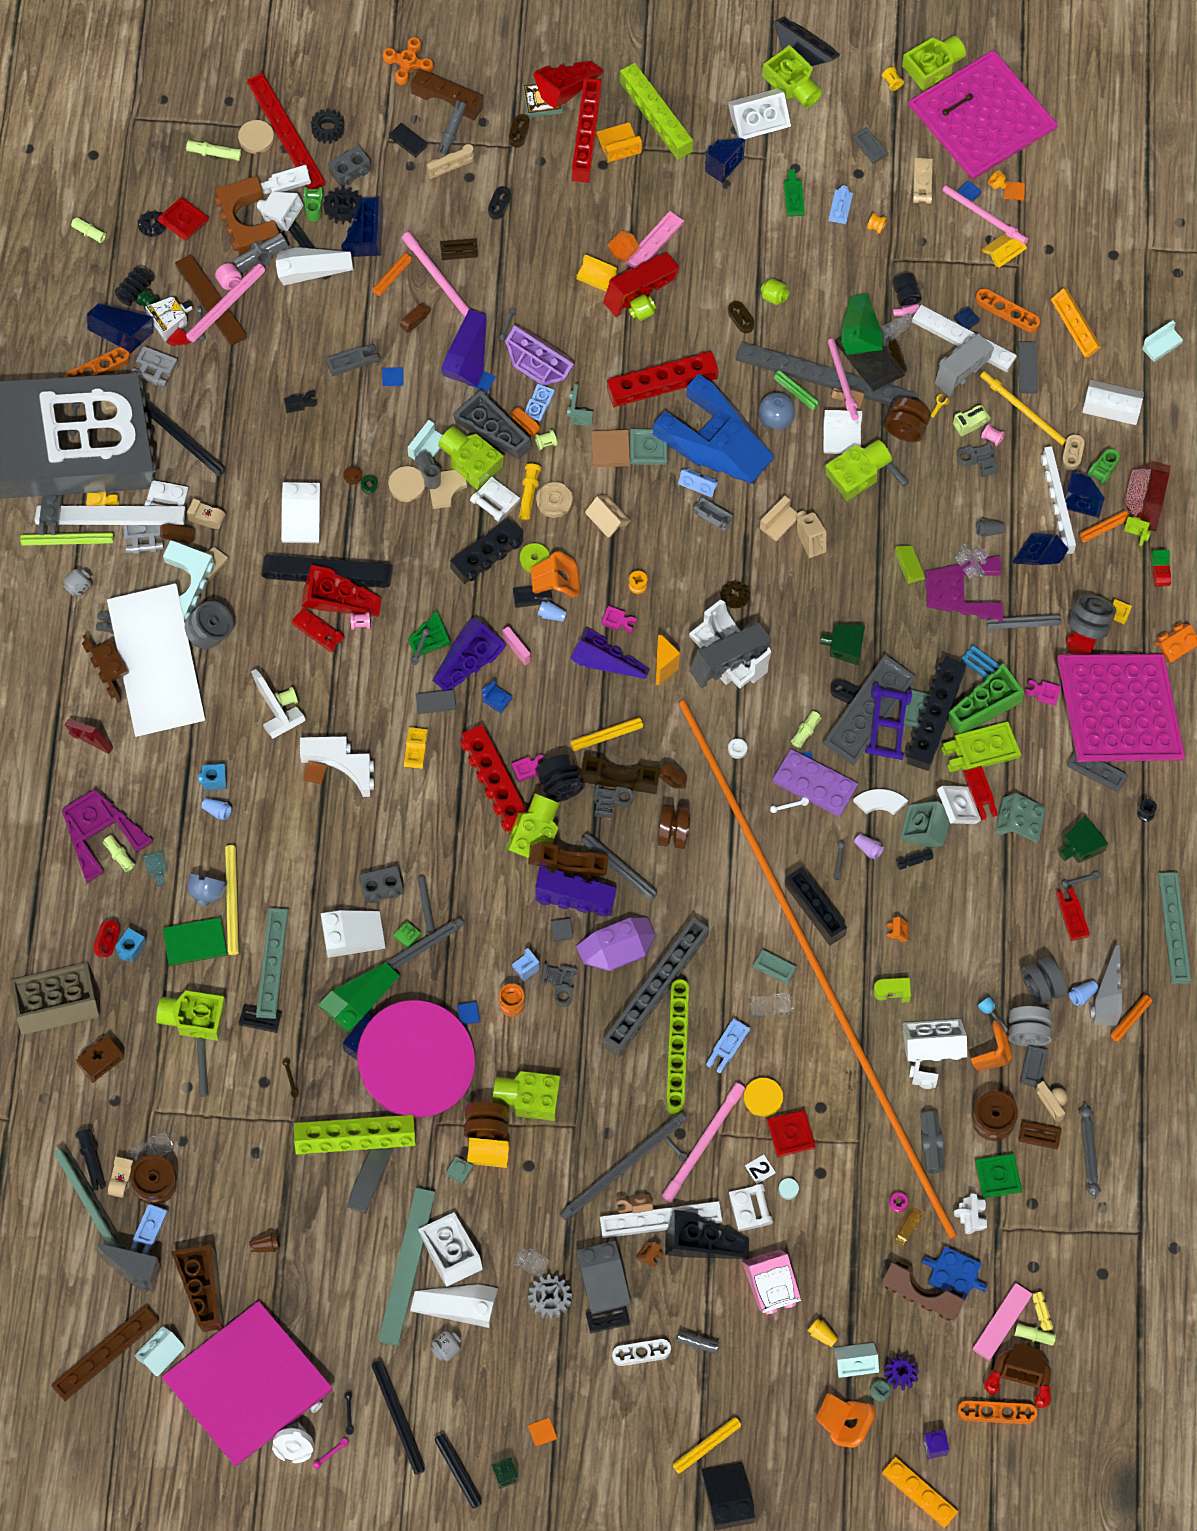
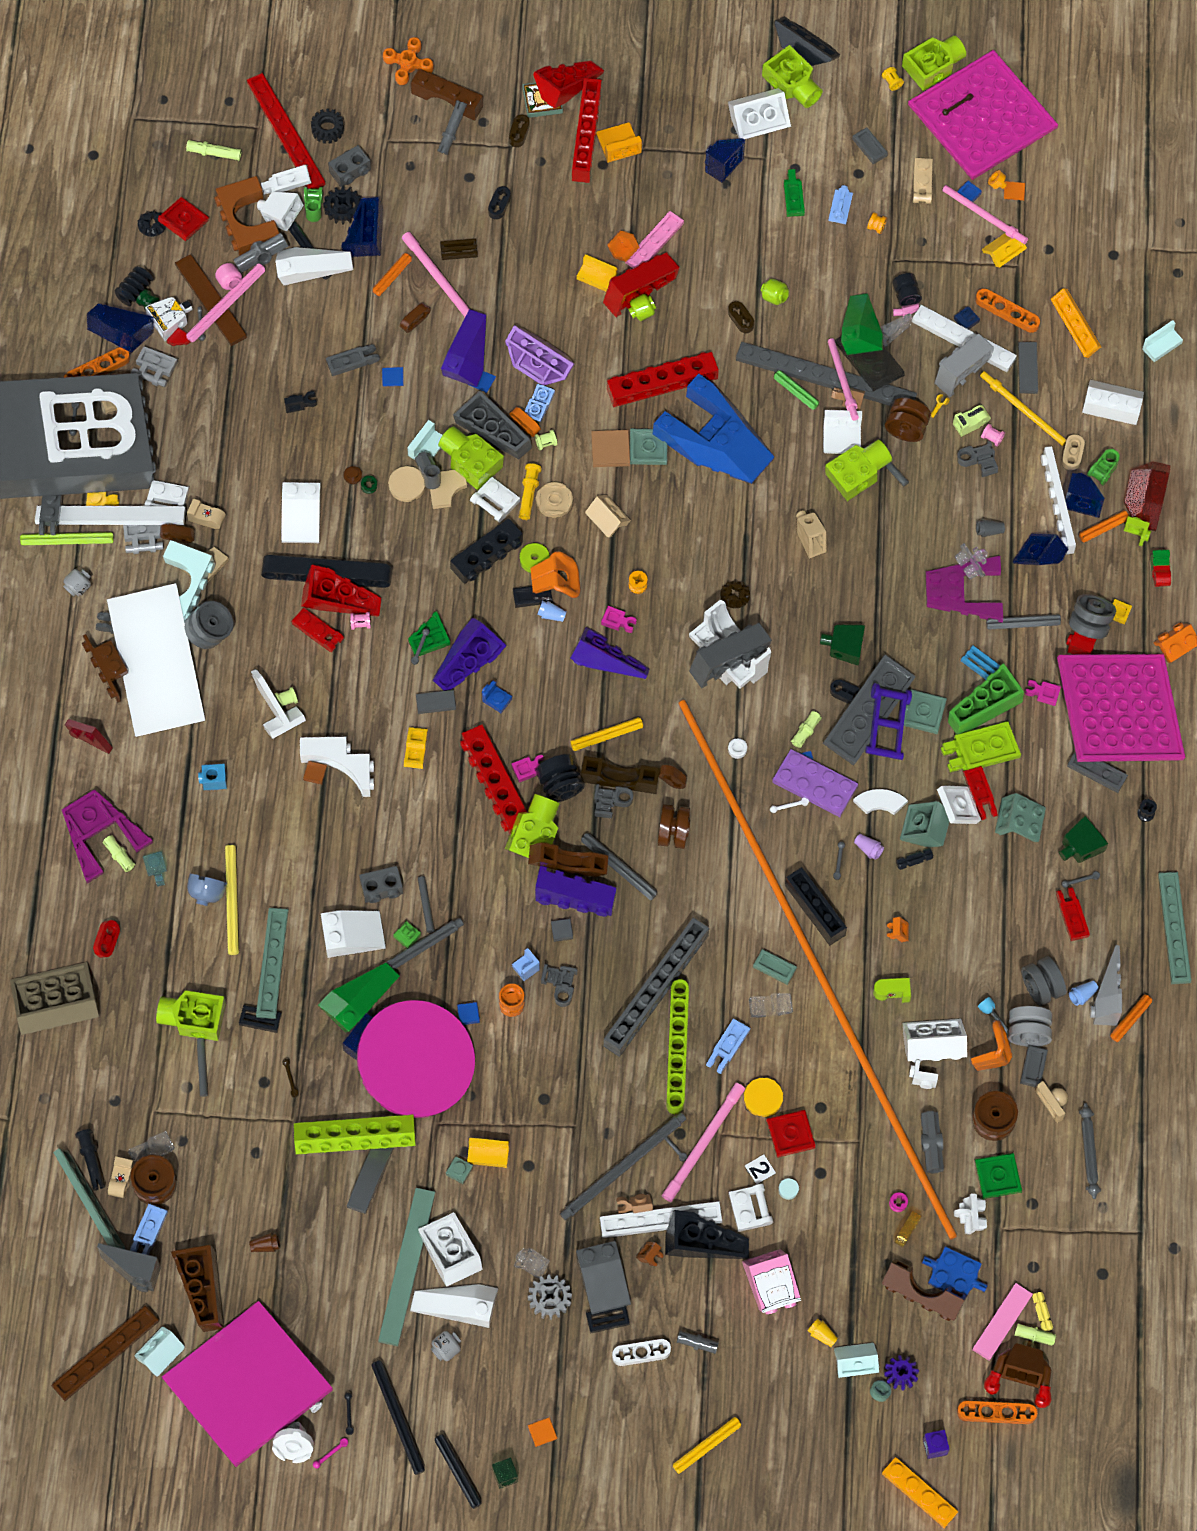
yellowish green axle [71,217,106,243] -> none
reddish brown brick [76,1036,124,1083] -> none
dark azure brick [115,928,146,963] -> none
black axle [143,402,225,476] -> none
green tile [163,918,227,966] -> none
light blue cone [202,798,232,820] -> none
tan tile [238,120,274,154] -> none
black tile [389,123,428,158] -> none
tan plate [427,144,474,179] -> none
reddish brown wheel [464,1102,509,1141] -> none
lime brick [493,1071,560,1121] -> none
dark grey hinge [499,308,516,341] -> none
bright pink tile [503,627,531,665] -> none
sand green bracket [567,384,593,426] -> none
medium lavender wedge [576,917,655,971] -> none
lime brick [619,63,693,160] -> none
light orange slope [656,635,680,685] -> none
light blue hinge [678,468,719,498] -> none
dark grey hinge [693,497,734,531] -> none
black slope [701,1462,755,1531] -> none
sand blue cylinder [758,393,795,430] -> none
tan panel [760,496,797,541] -> none
orange piece [815,1394,876,1448] -> none
dark brown axle [888,340,907,374] -> none
lime slope [895,546,925,584] -> none
black brick [905,657,967,771] -> none
reddish brown tile [1018,1121,1062,1150] -> none

